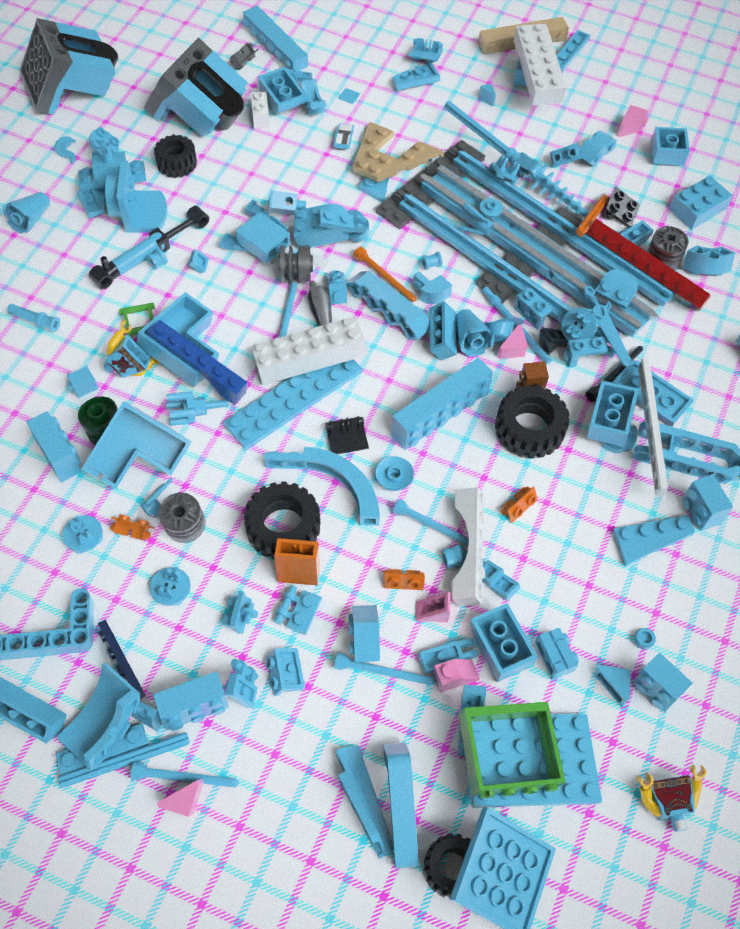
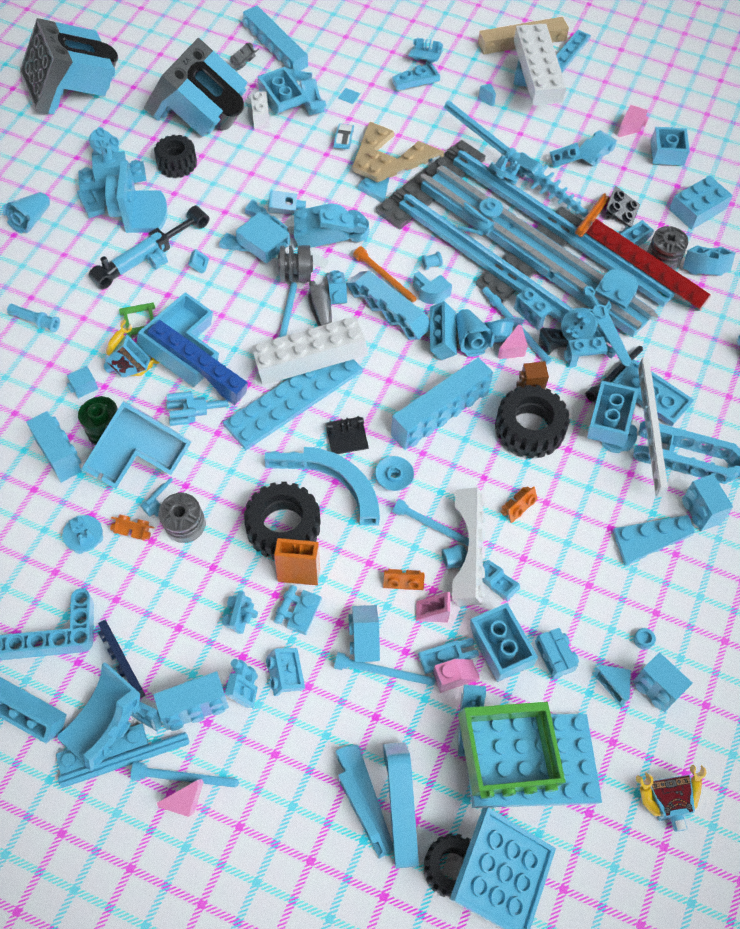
medium azure piece [54,136,76,164] -> none
medium azure plate [149,567,191,606] -> none

